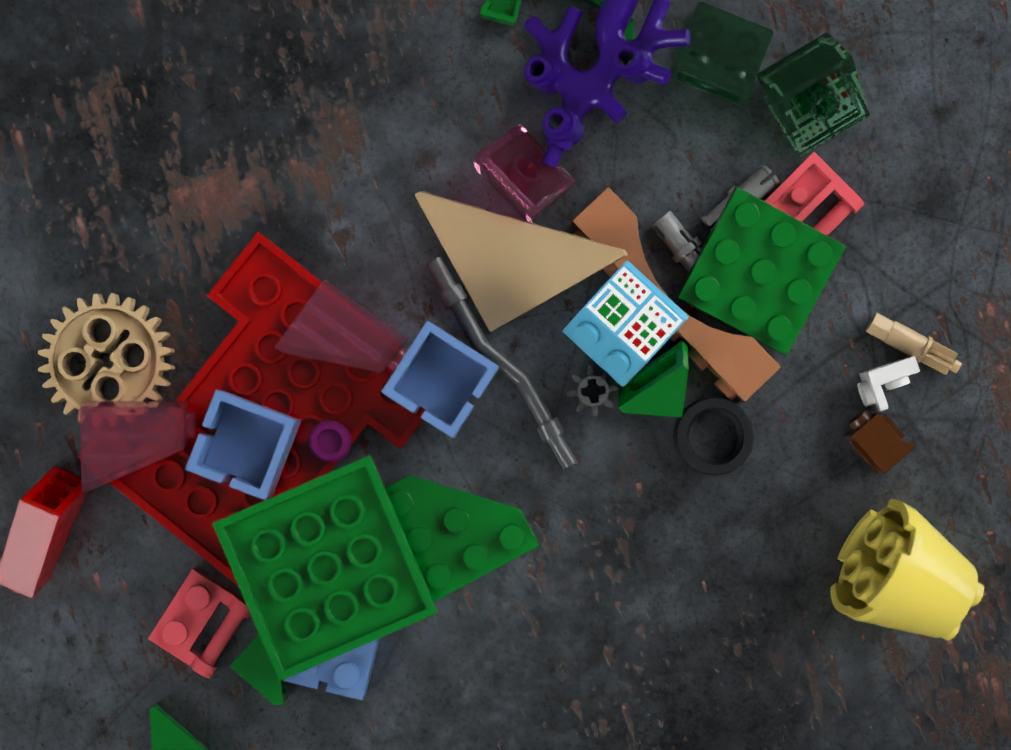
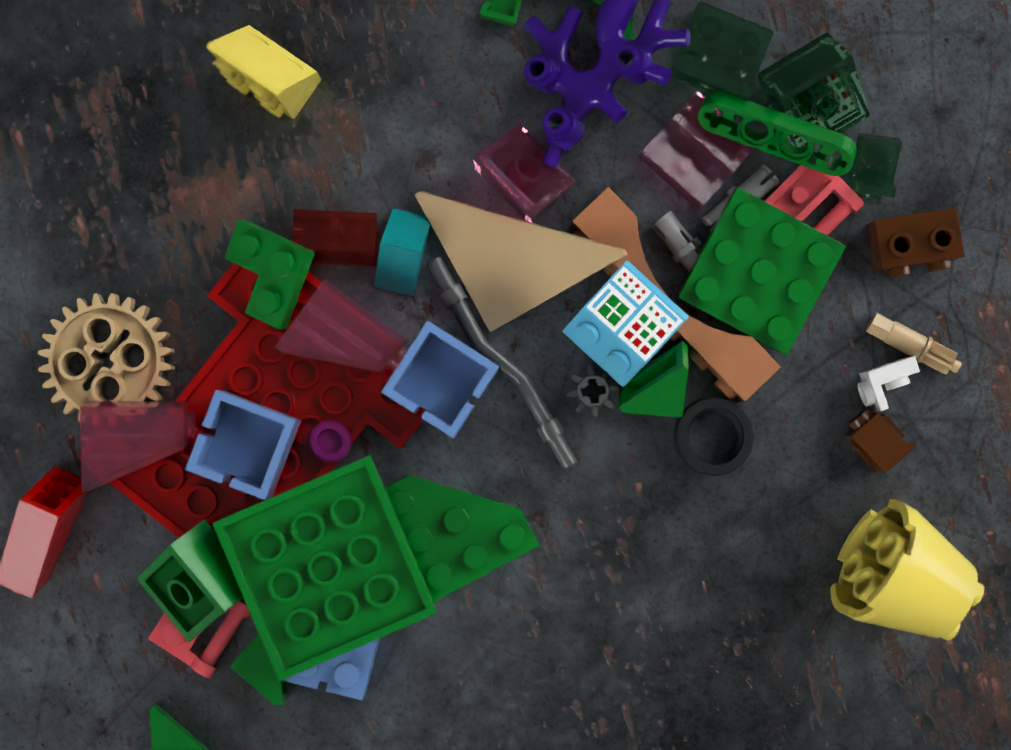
none -> green slope [136,520,243,642]
none -> light yellow slope [206,25,321,119]
none -> green plate [224,220,315,330]
none -> clear red hinge [291,209,379,267]
none -> teal slope [374,208,431,297]
none -> clear pink slope [638,91,755,211]
none -> green beam [698,91,857,176]
none -> clear green bracket [849,133,902,201]
none -> reddish brown brick [866,207,965,278]

